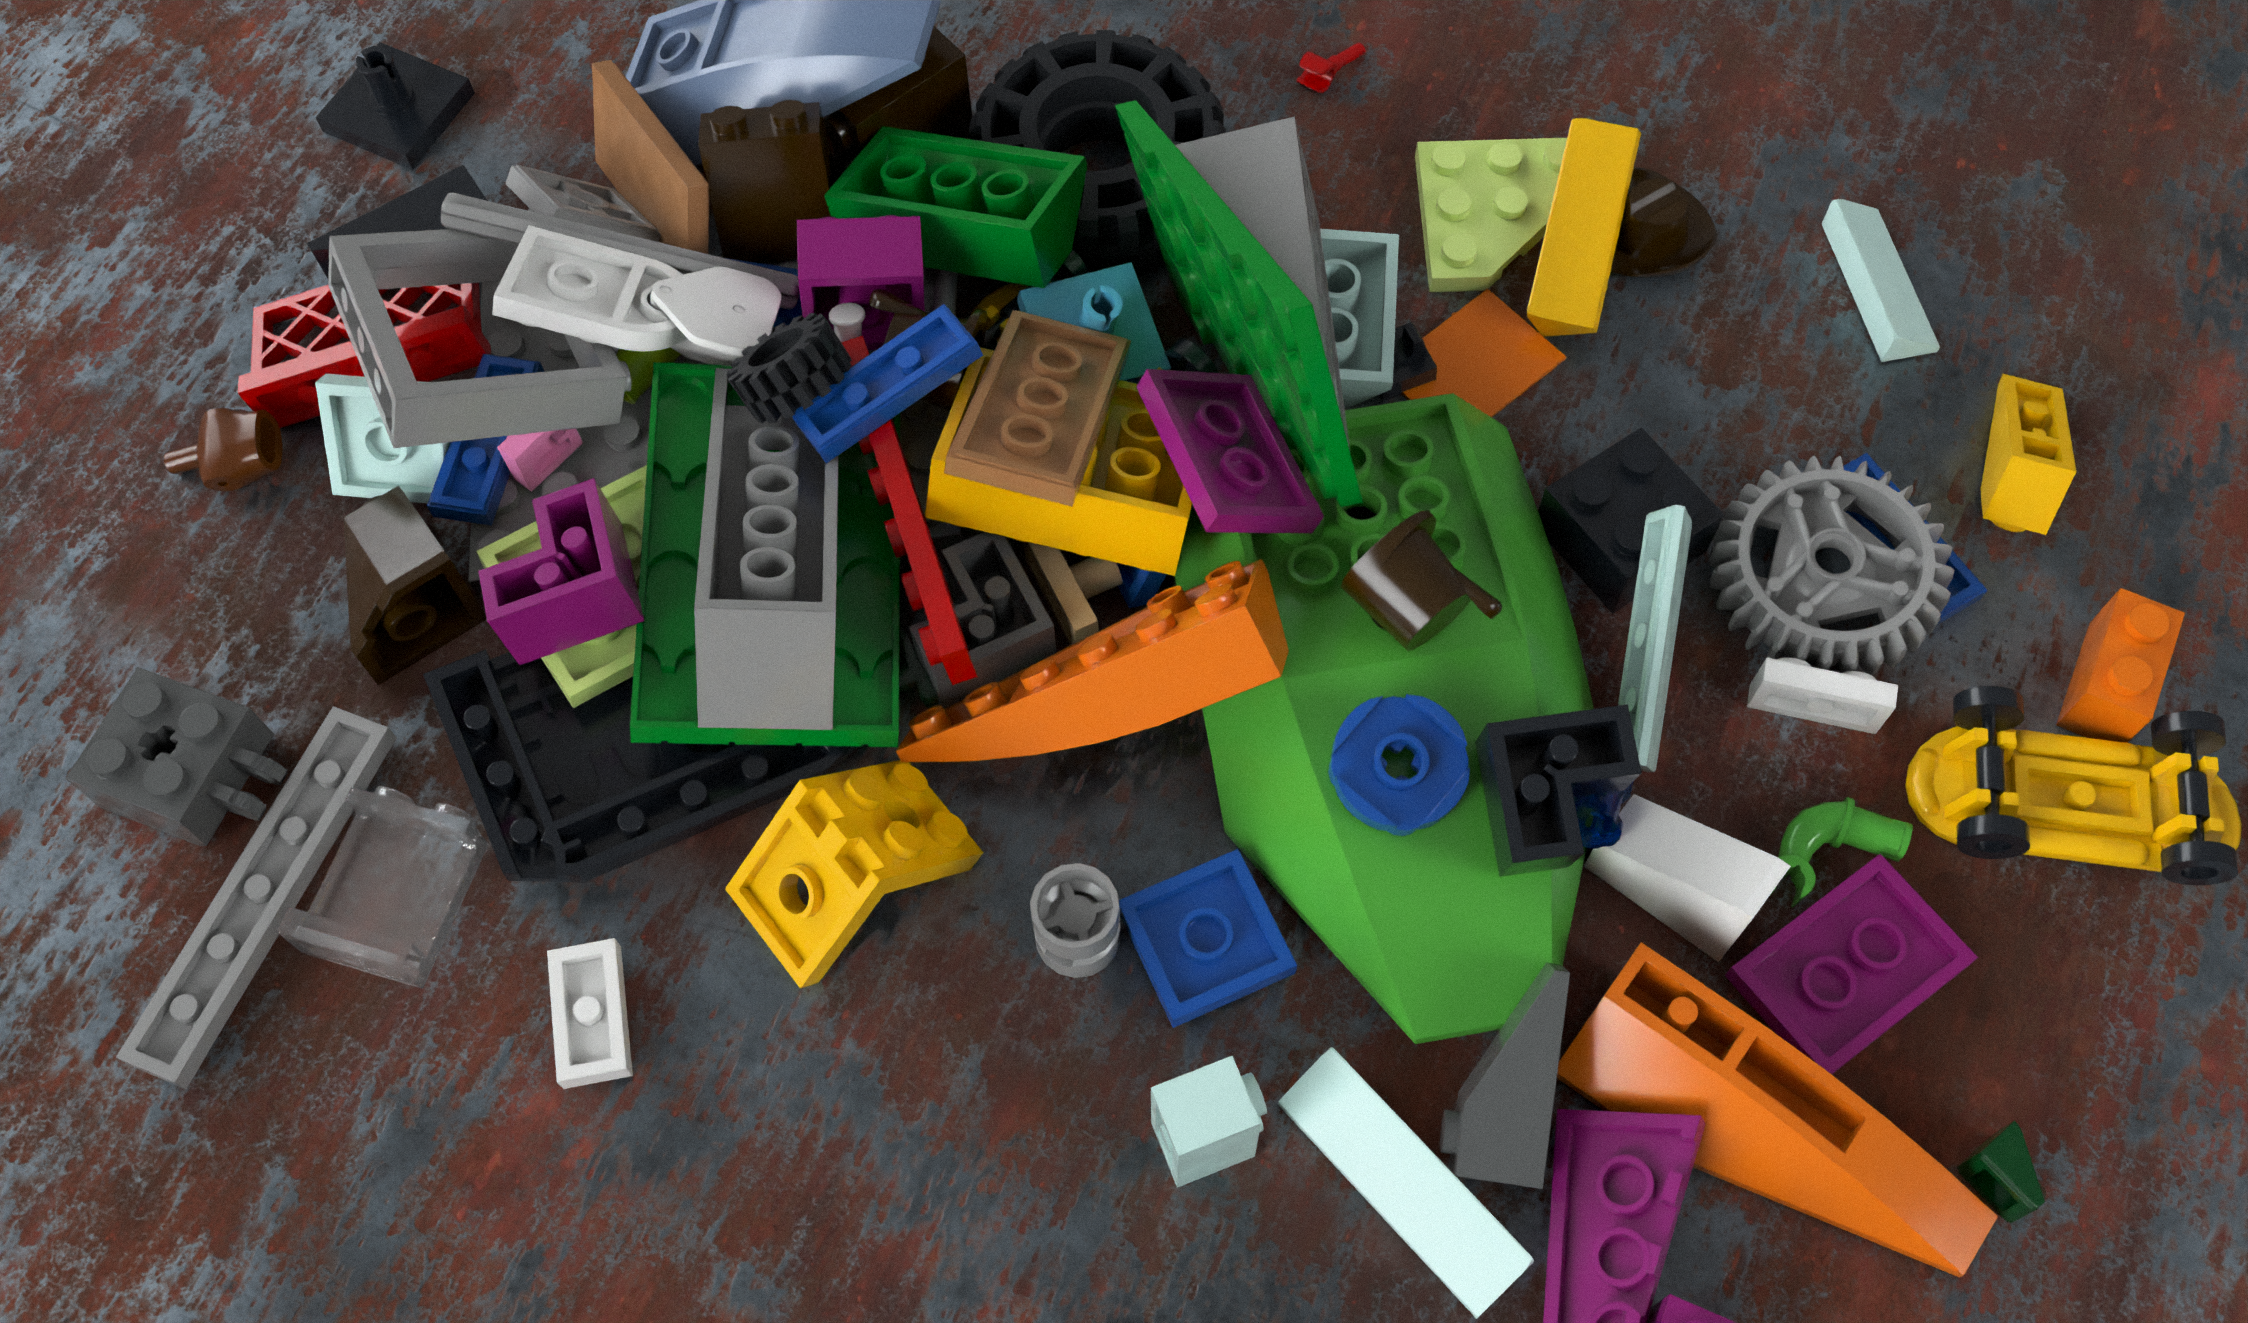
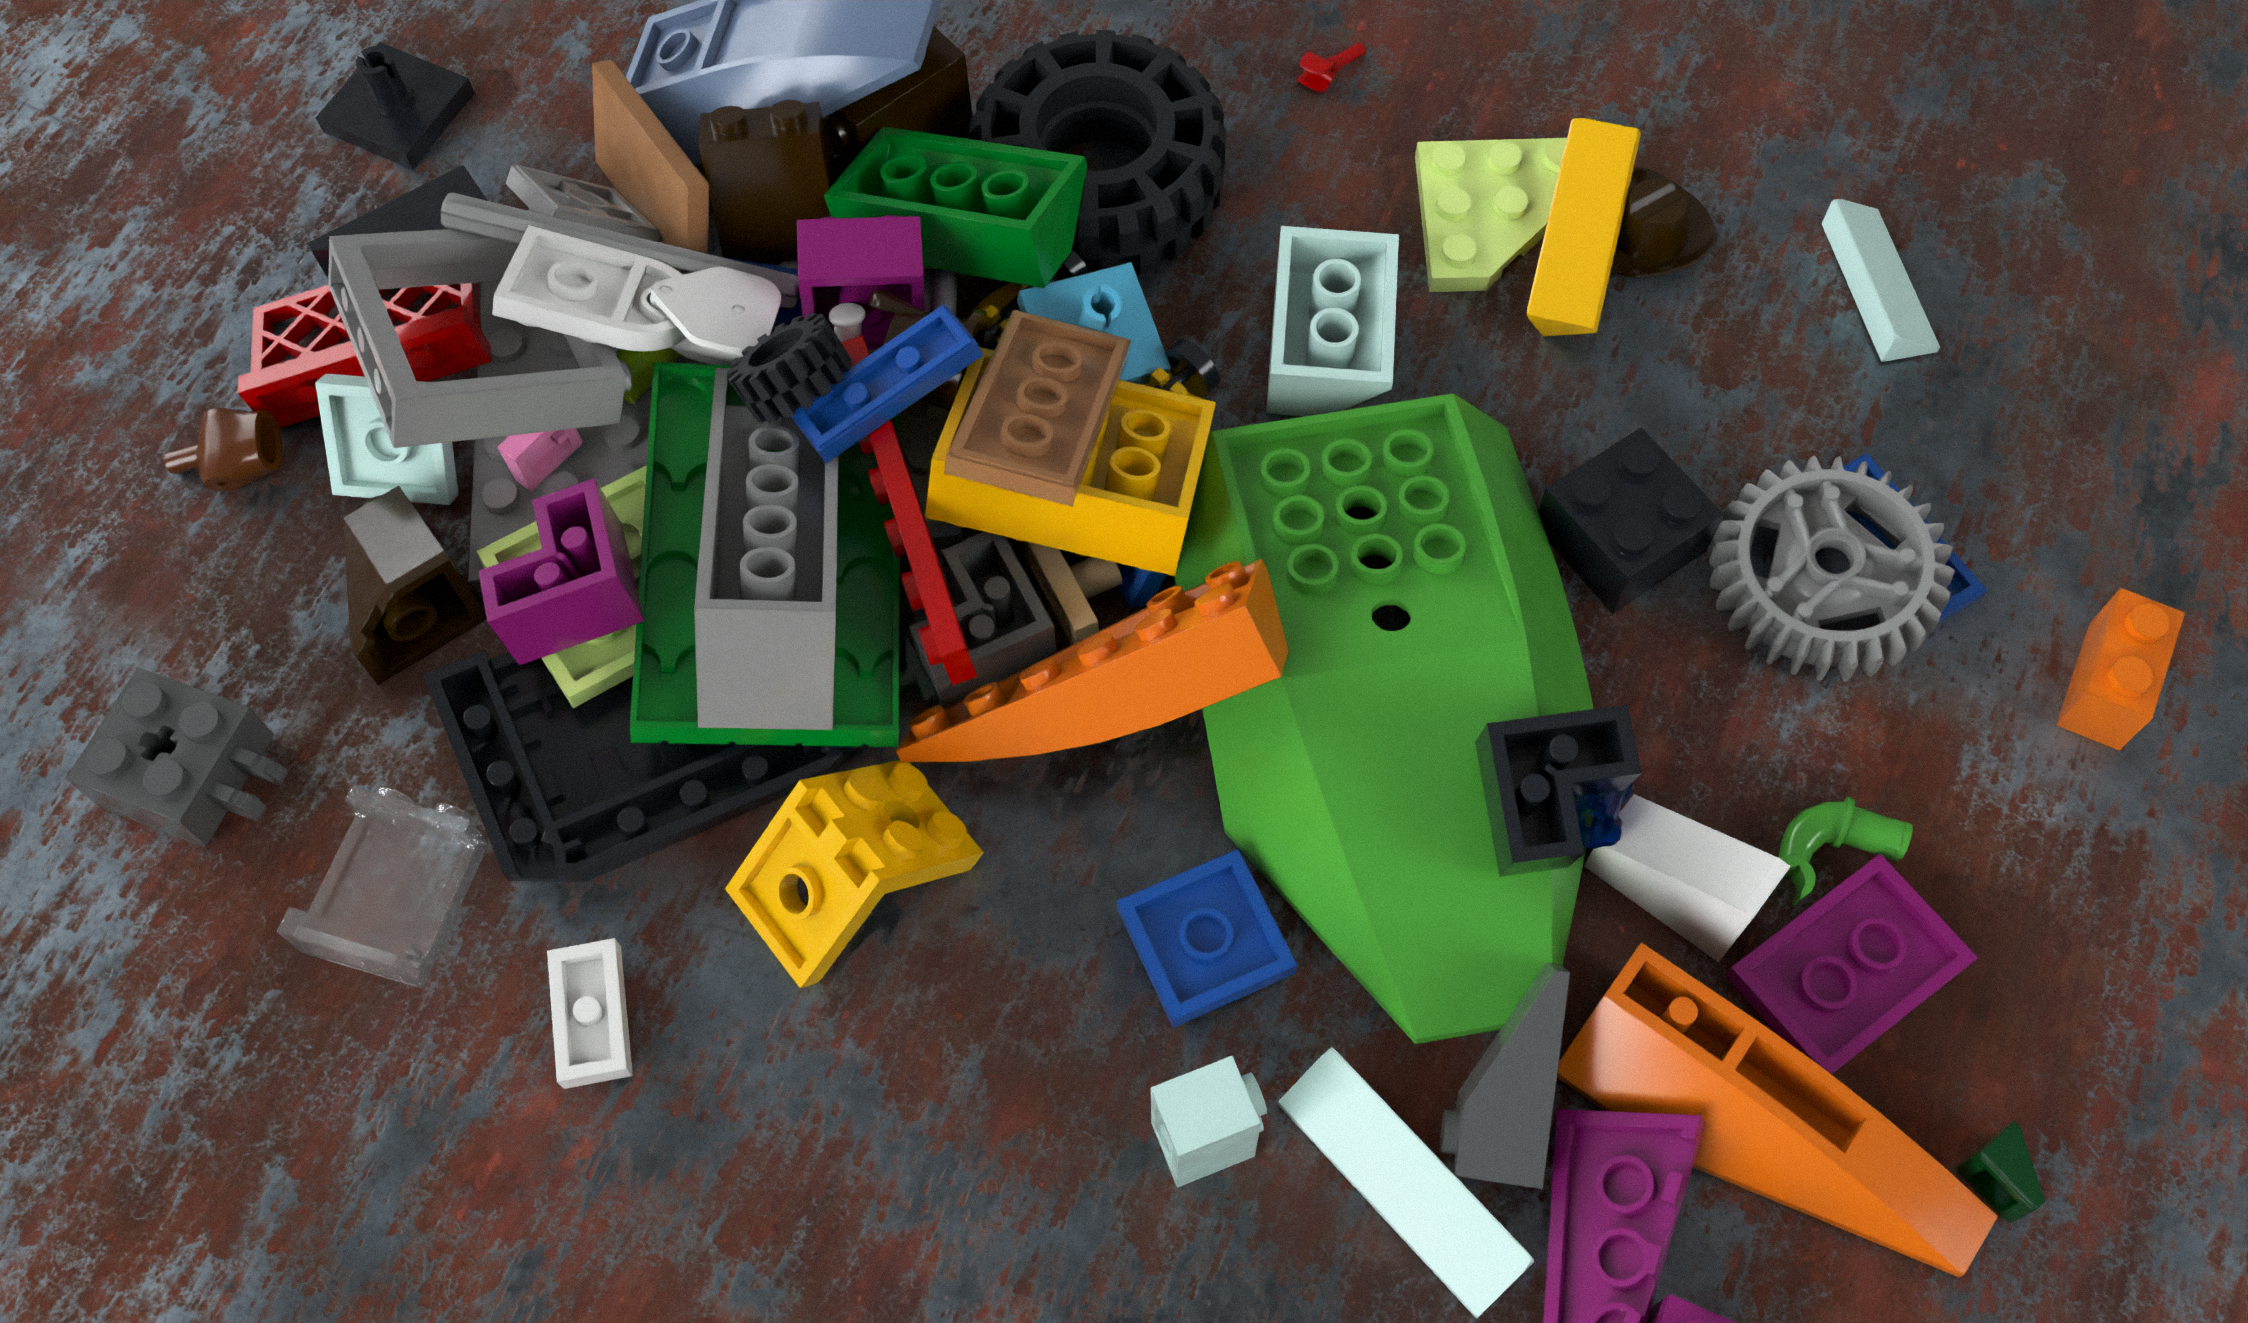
light grey plate [116,706,397,1089] -> none
blue tile [427,354,545,526] -> none
light grey wheel [1030,863,1121,978] -> none
green piece [1115,100,1363,507] -> none
magenta plate [1136,369,1324,534] -> none
blue plate [1328,694,1470,836] -> none
dark brown hat [1341,510,1502,651] -> none
black tile [1379,322,1437,401] -> none
orange window [1402,288,1566,417] -> none
light aqua slope [1618,505,1692,772] -> none
white plate [1747,657,1898,734] -> none
yellow piece [1905,686,2241,885] -> none
yellow slope [1980,374,2076,535] -> none

